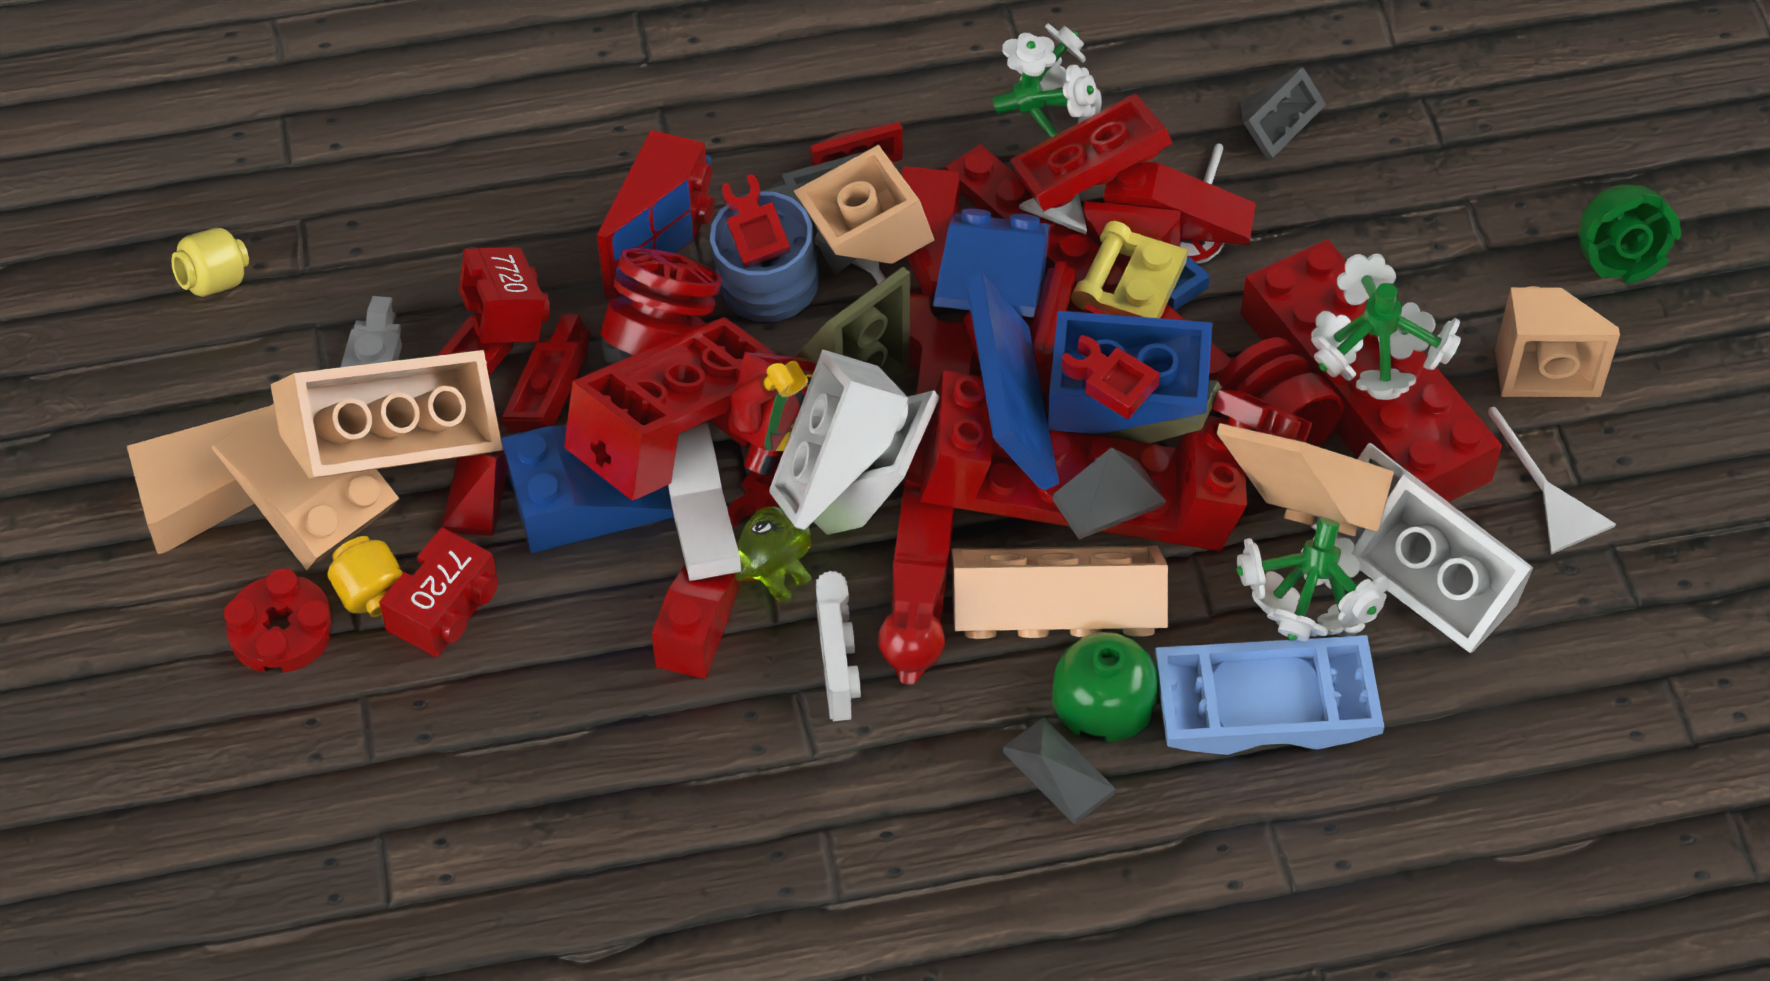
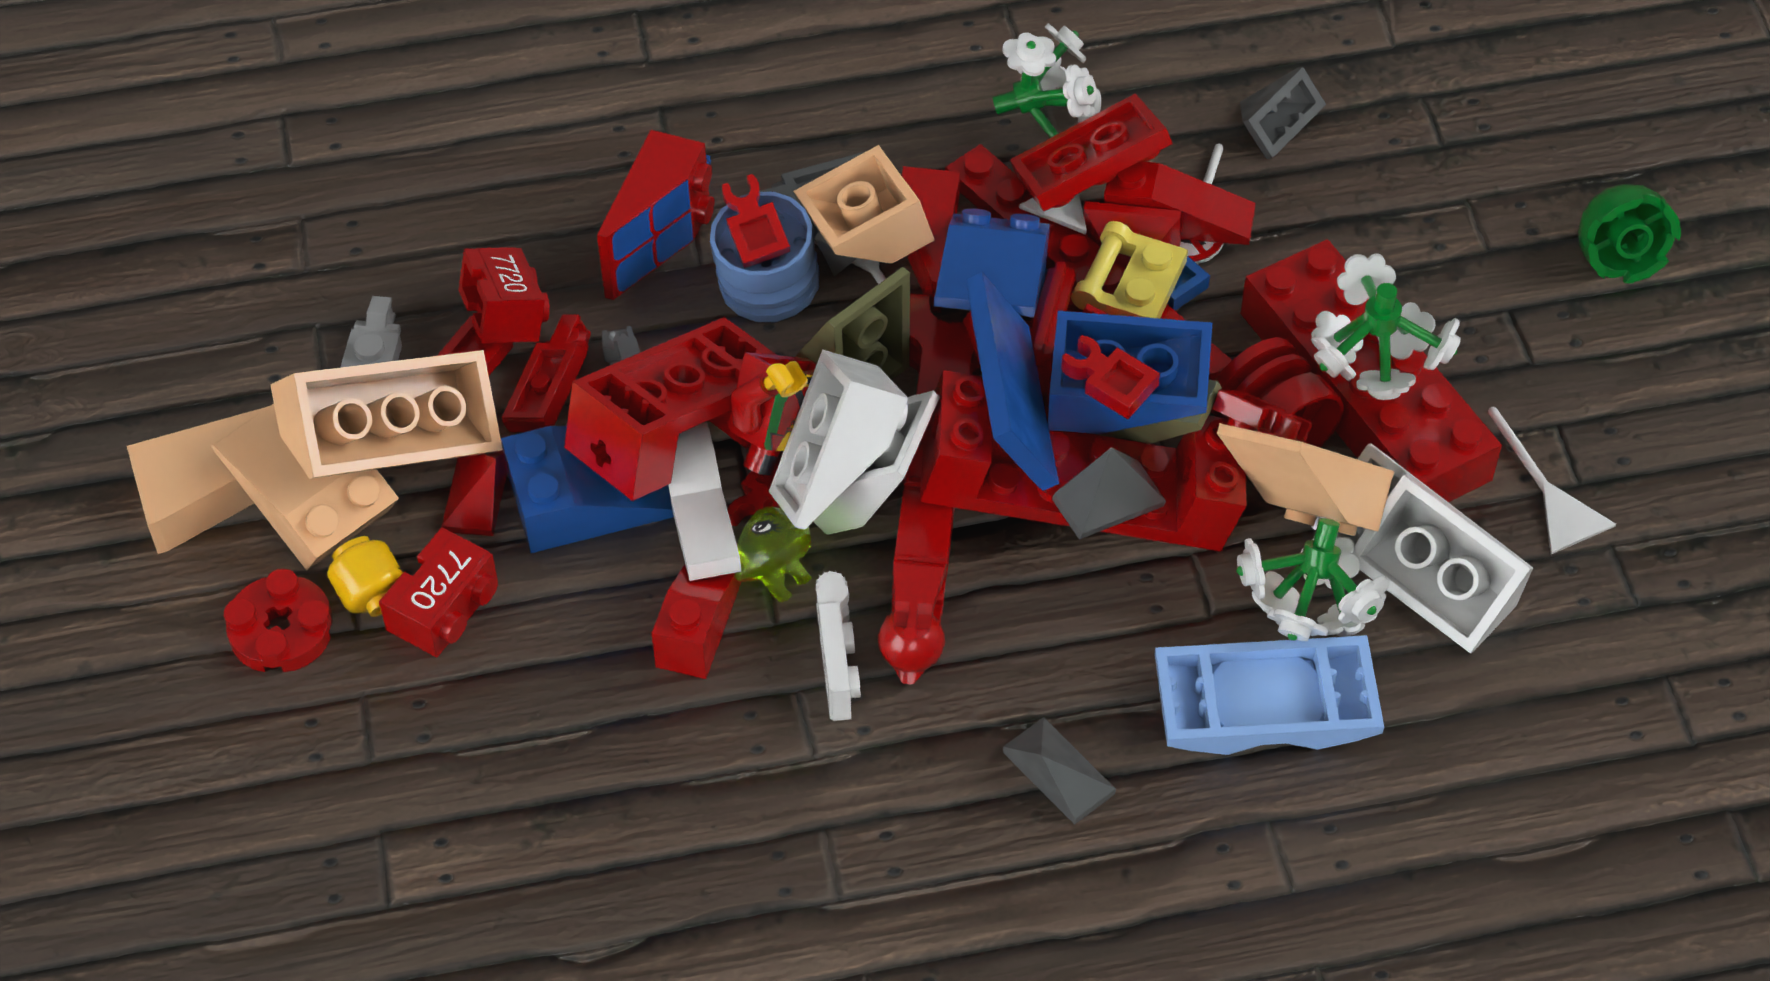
light yellow head [171,228,249,297] -> none
red wheel [600,248,722,355] -> none
red slope [810,122,903,166] -> none
light nougat slope [951,546,1168,639] -> none
green cylinder [1052,632,1158,742] -> none
light nougat slope [1495,286,1620,397] -> none

